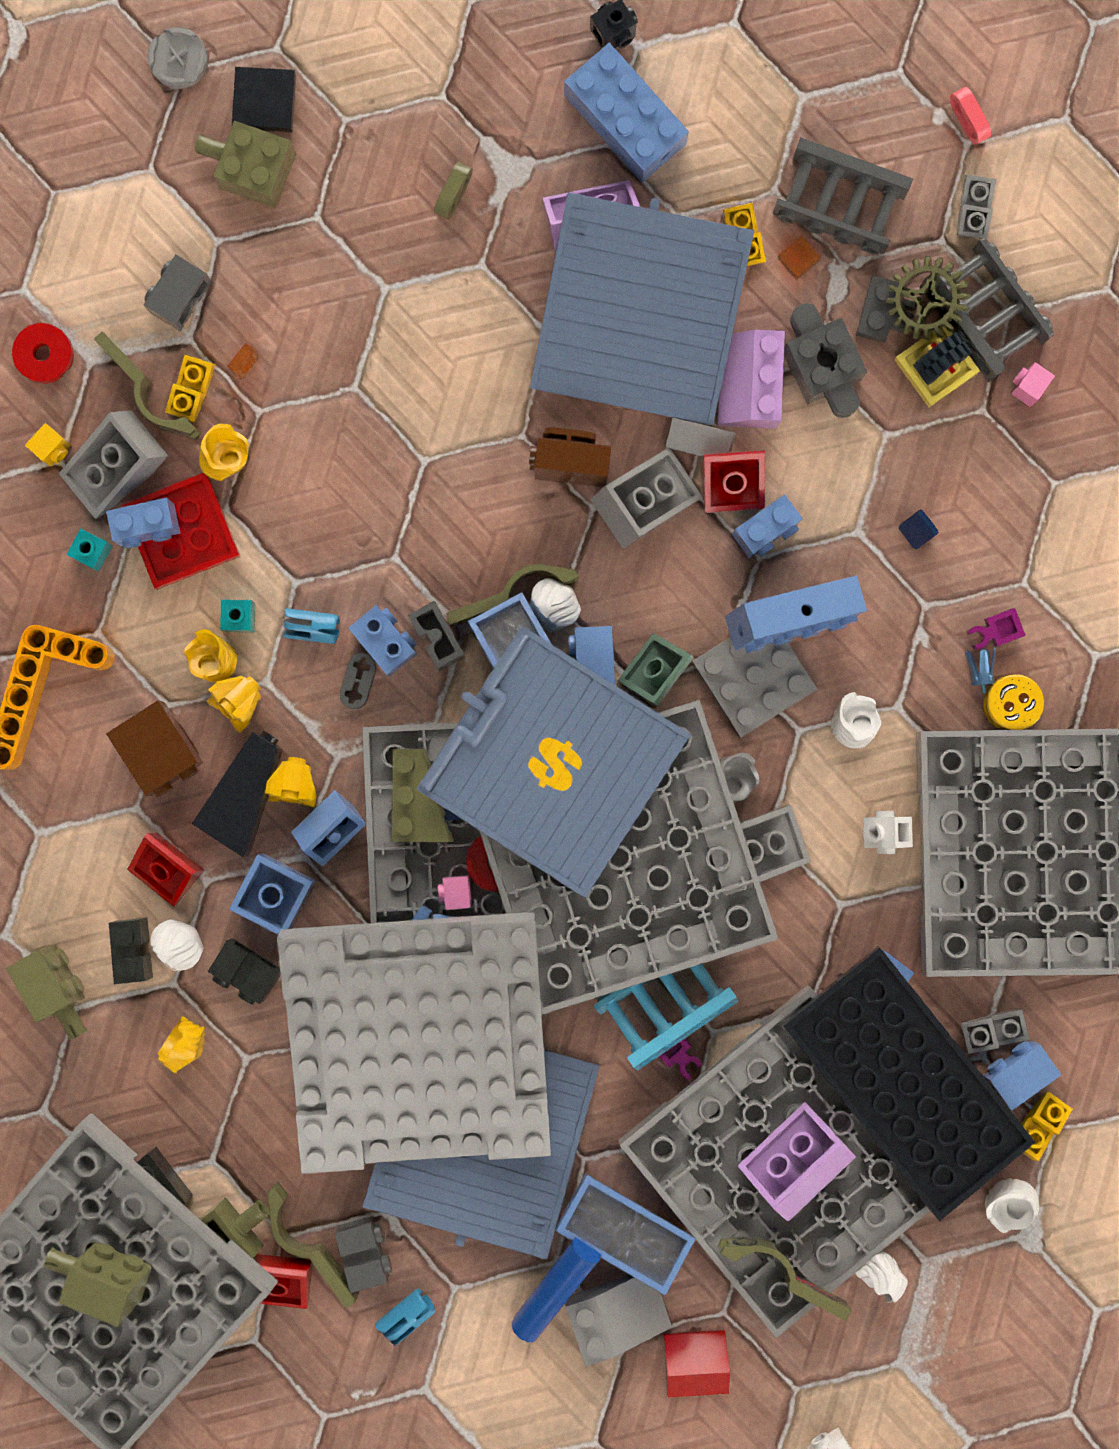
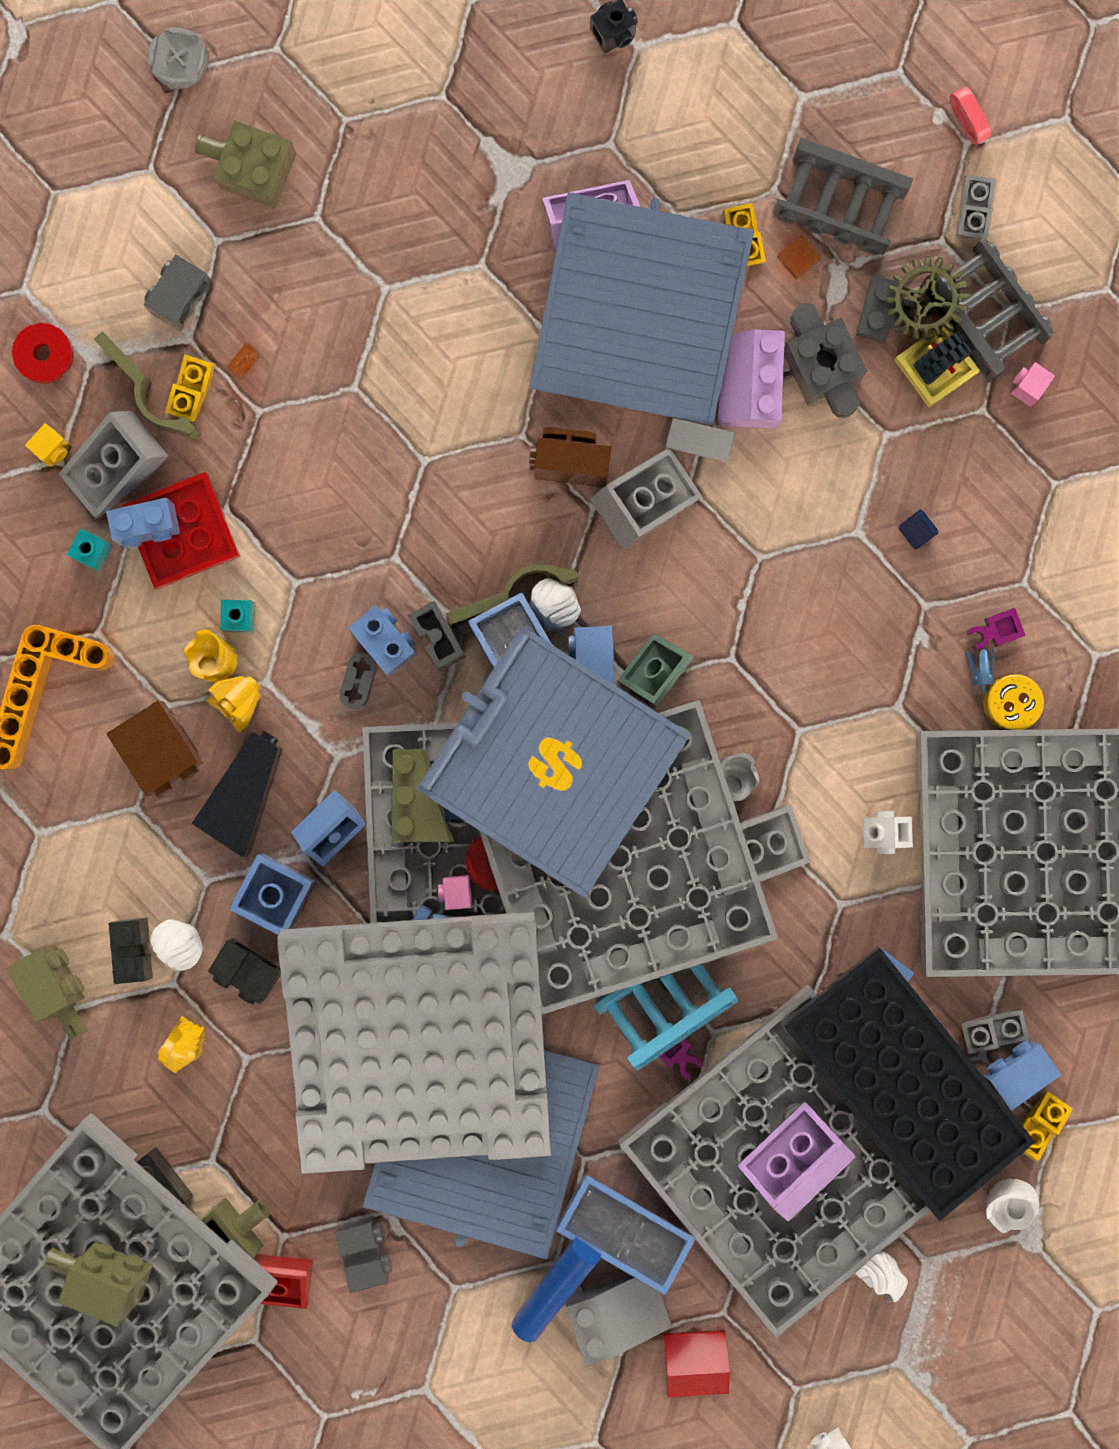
red slope [127,833,204,907] -> none
yellow hair [199,424,249,481] -> none
black tile [232,67,296,132] -> none
yellow brick [265,757,317,808] -> none
olive piece [268,1181,359,1309] -> none
dark azure arm [283,608,340,644] -> none
dark azure arm [375,1288,436,1346] -> none
olive beam [434,162,473,219] -> none
medium blue brick [564,42,689,183] -> none
light grey plate [692,637,817,738] -> none
red slope [701,450,765,513] -> none
olive piece [718,1237,851,1321] -> none
medium blue brick [725,575,867,653] -> none
medium blue brick [732,494,803,559] -> none
white hair [831,692,881,749] -> none

